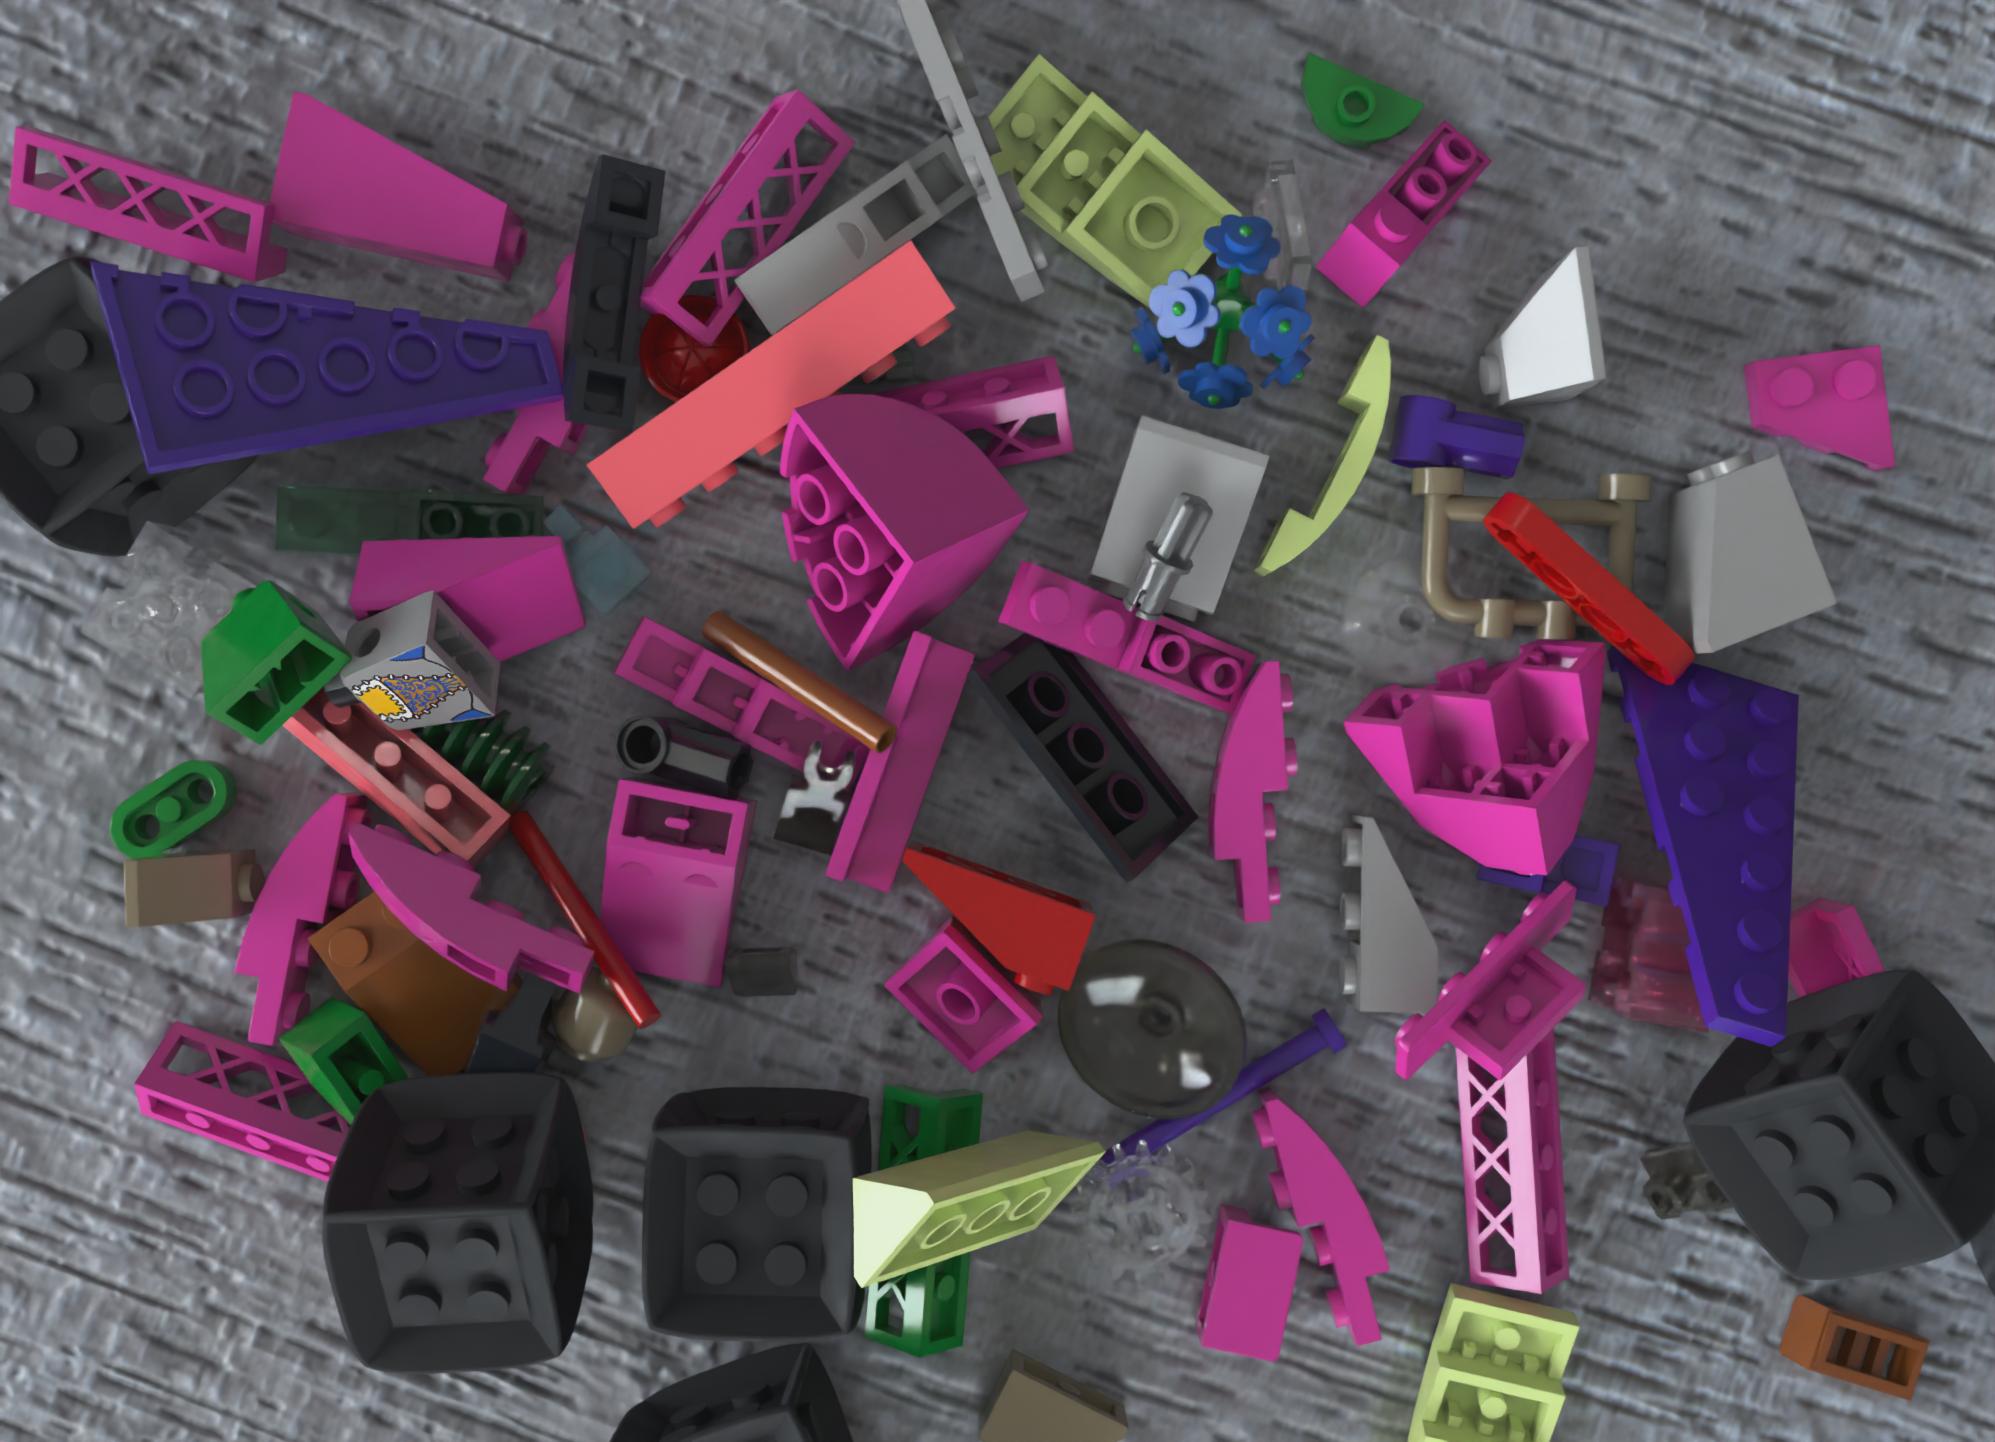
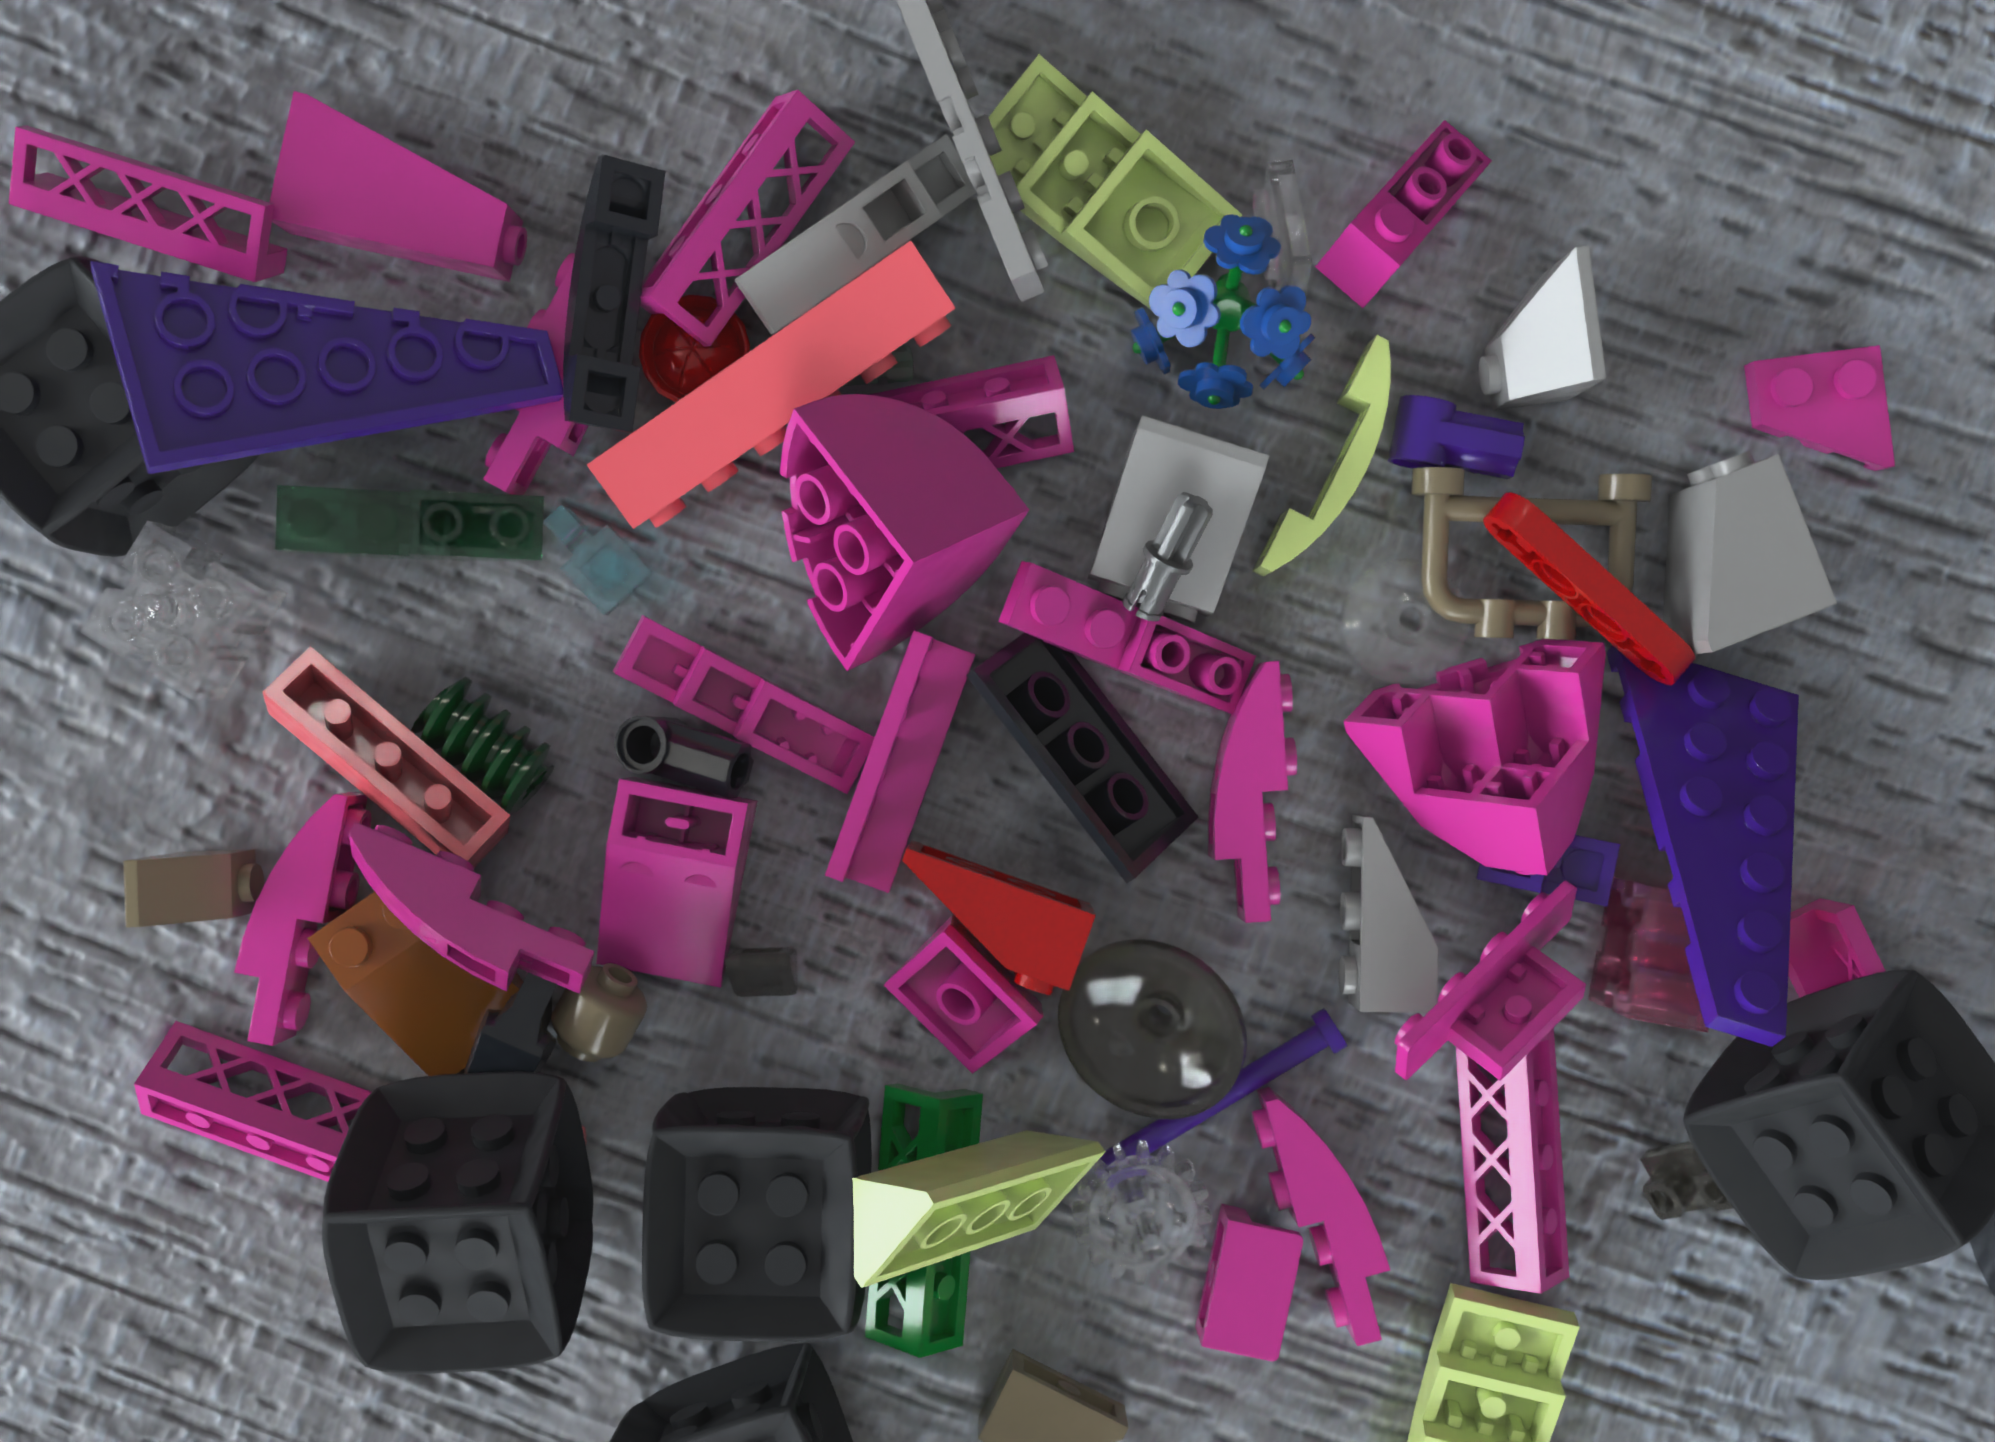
green plate [110,760,237,859] -> none
green torso [200,580,352,745] -> none
green slope [279,997,409,1125] -> none
light grey torso [324,590,501,730] -> none
dark pink slope [349,536,586,662] -> none
red bar [509,810,661,1029] -> none
dark orange piece [702,611,897,754] -> none
clear smoke plate [773,741,856,856] -> none
green plate [1300,52,1425,148] -> none
dark orange slope [1779,1295,1930,1401] -> none

